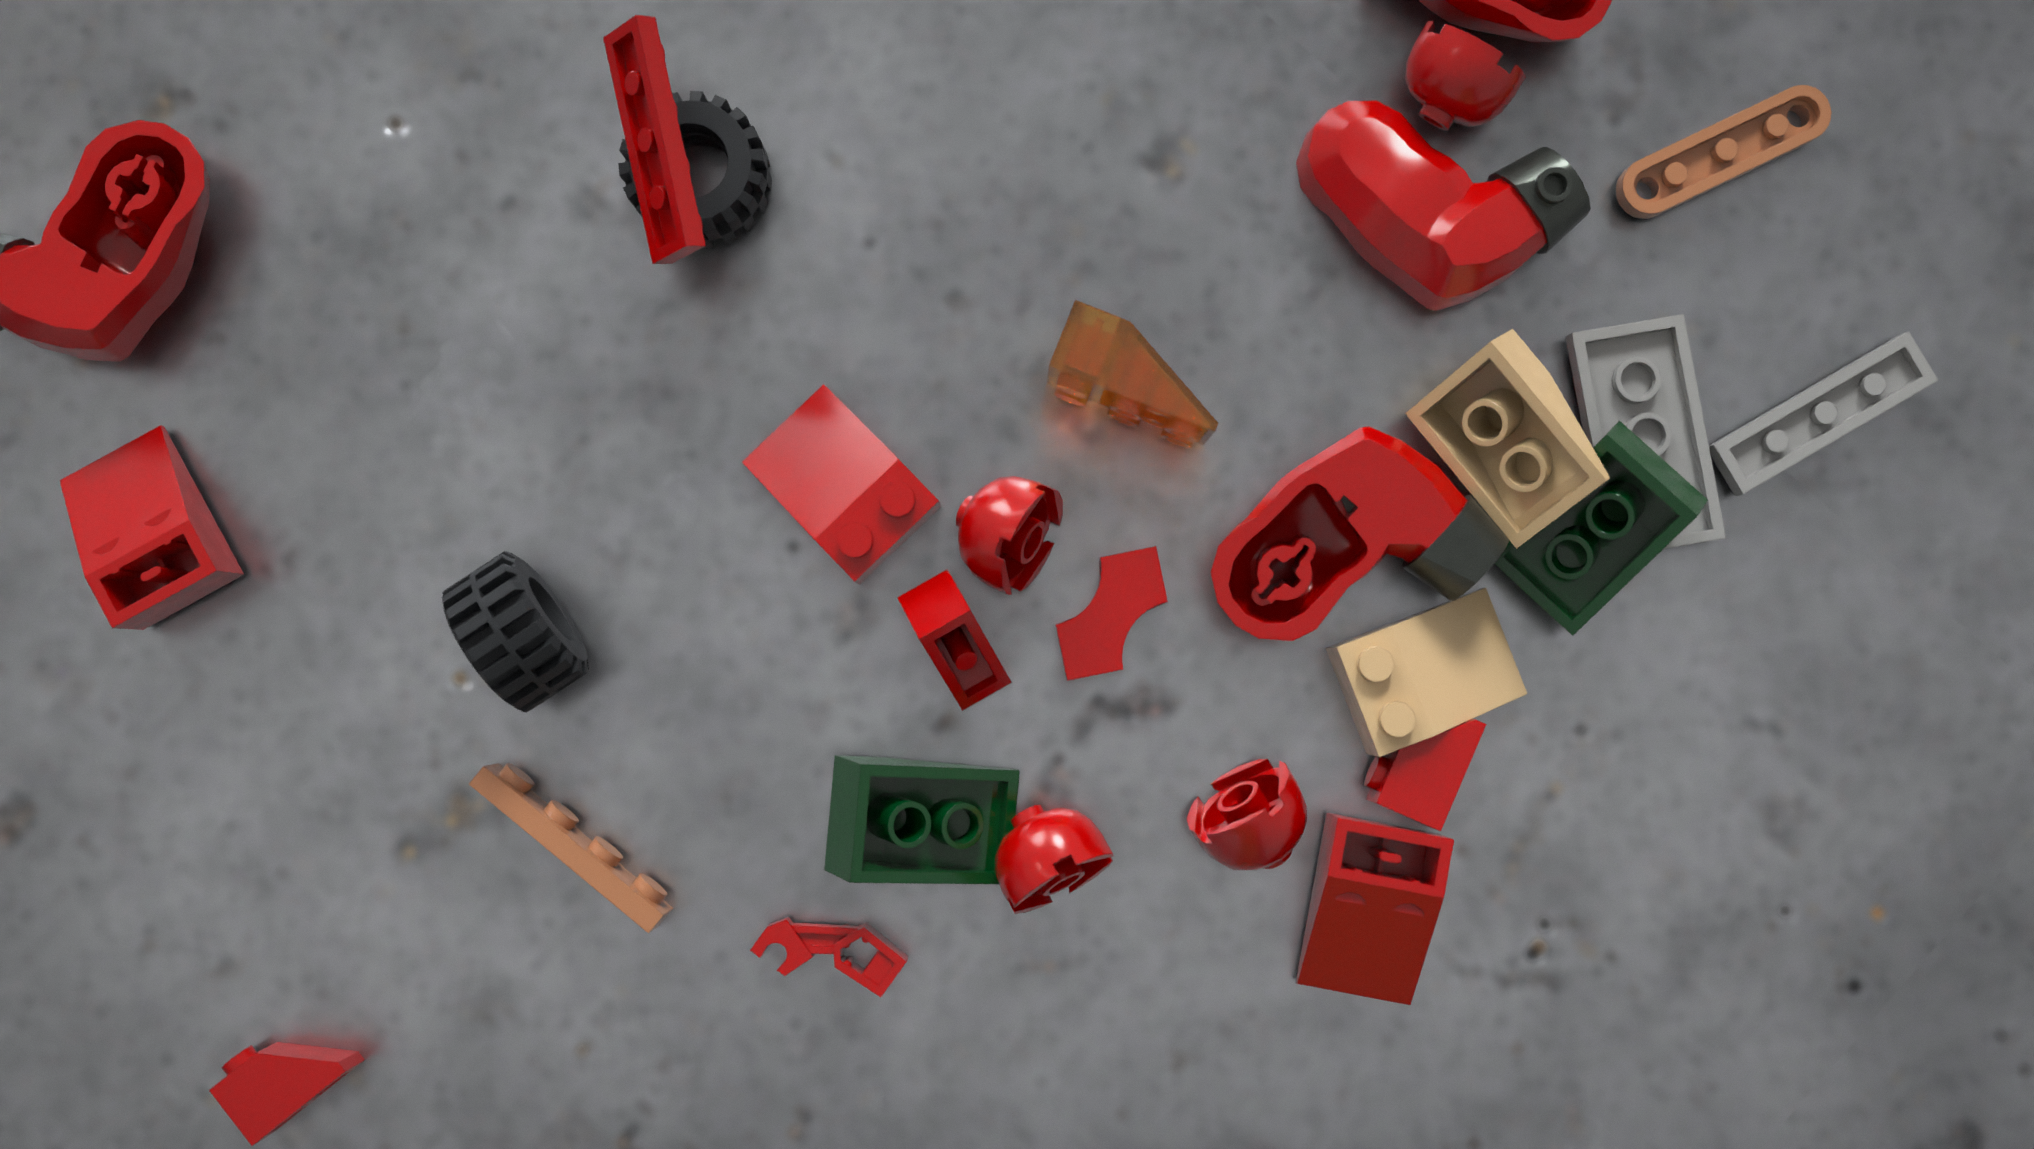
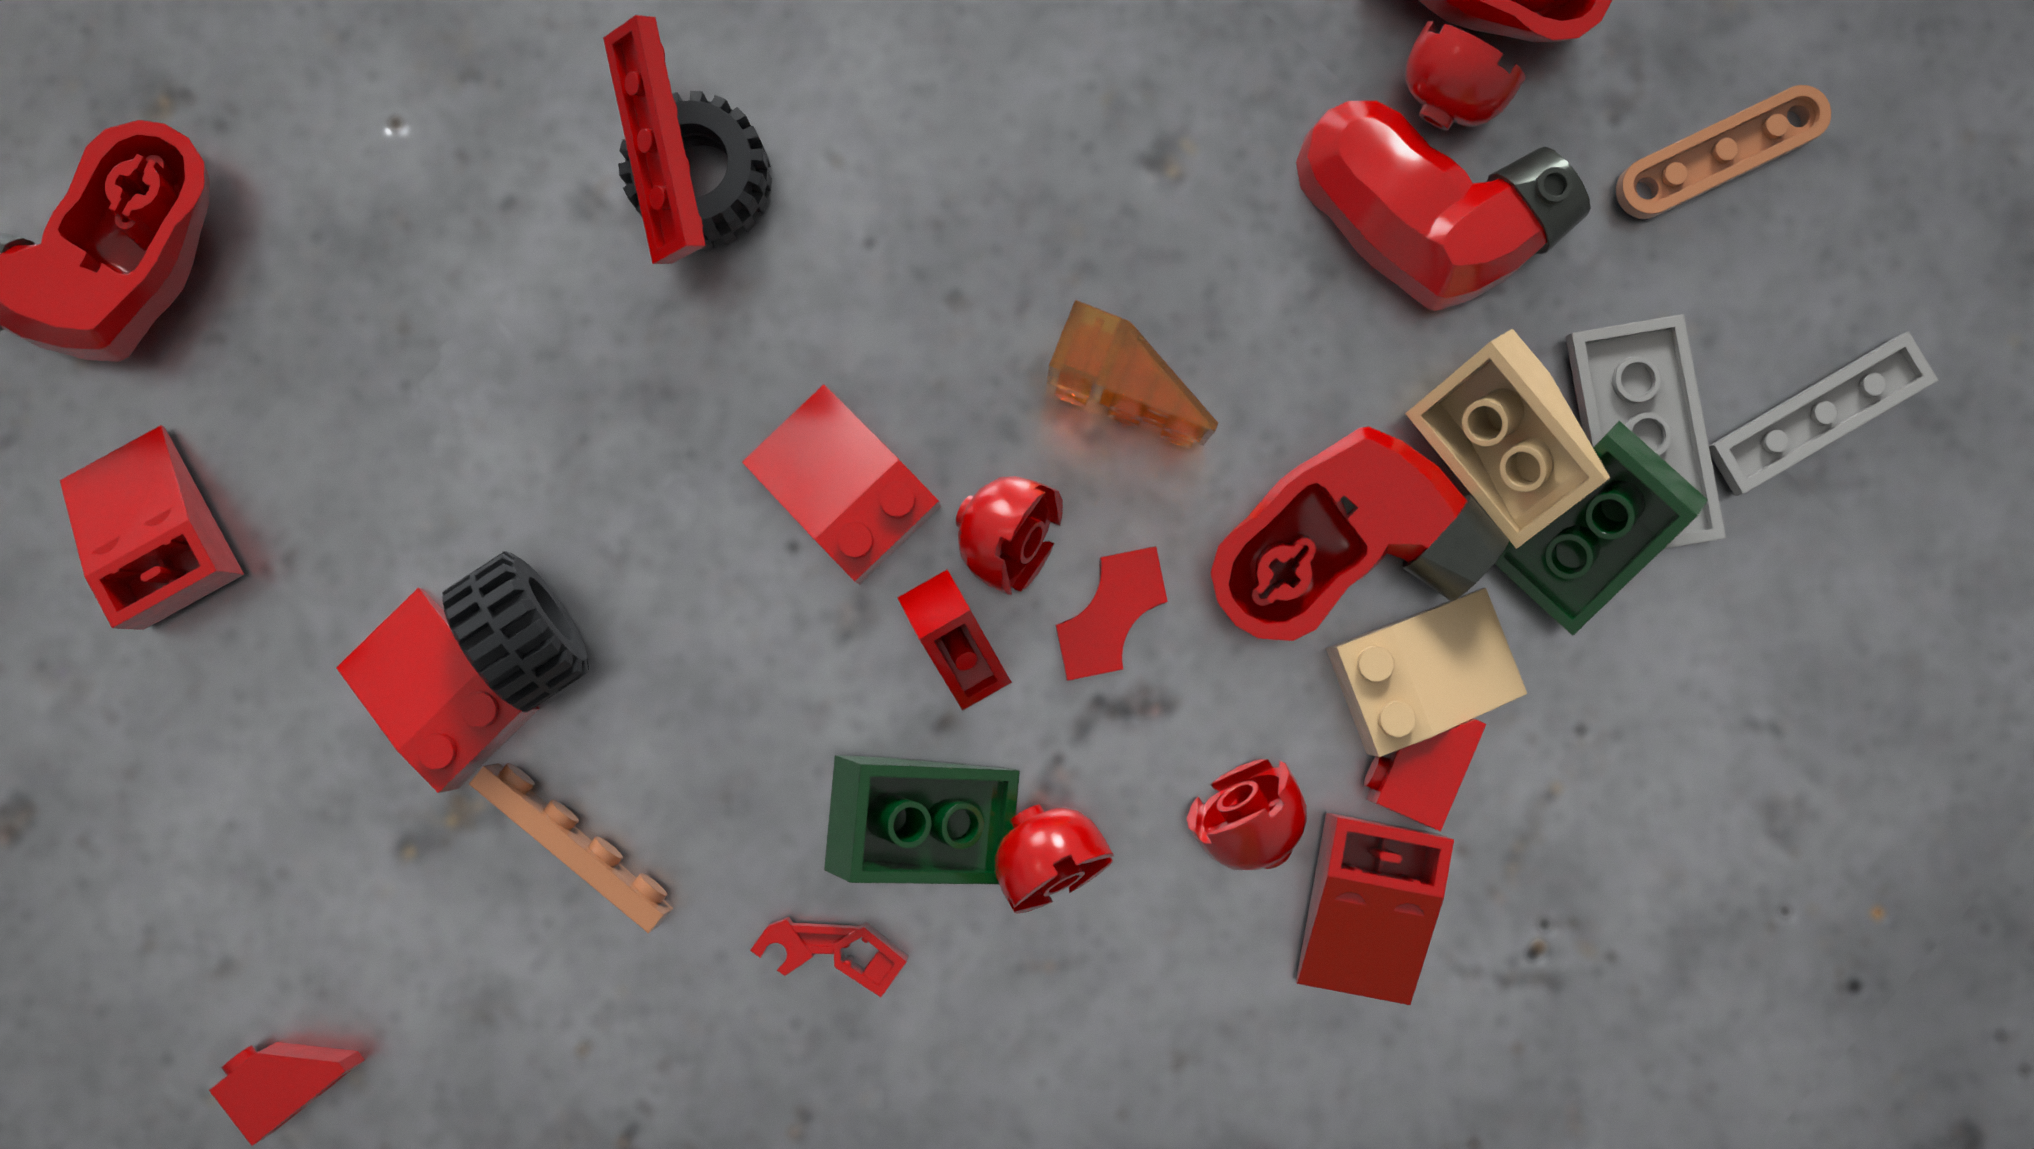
none -> red slope [336,587,540,793]

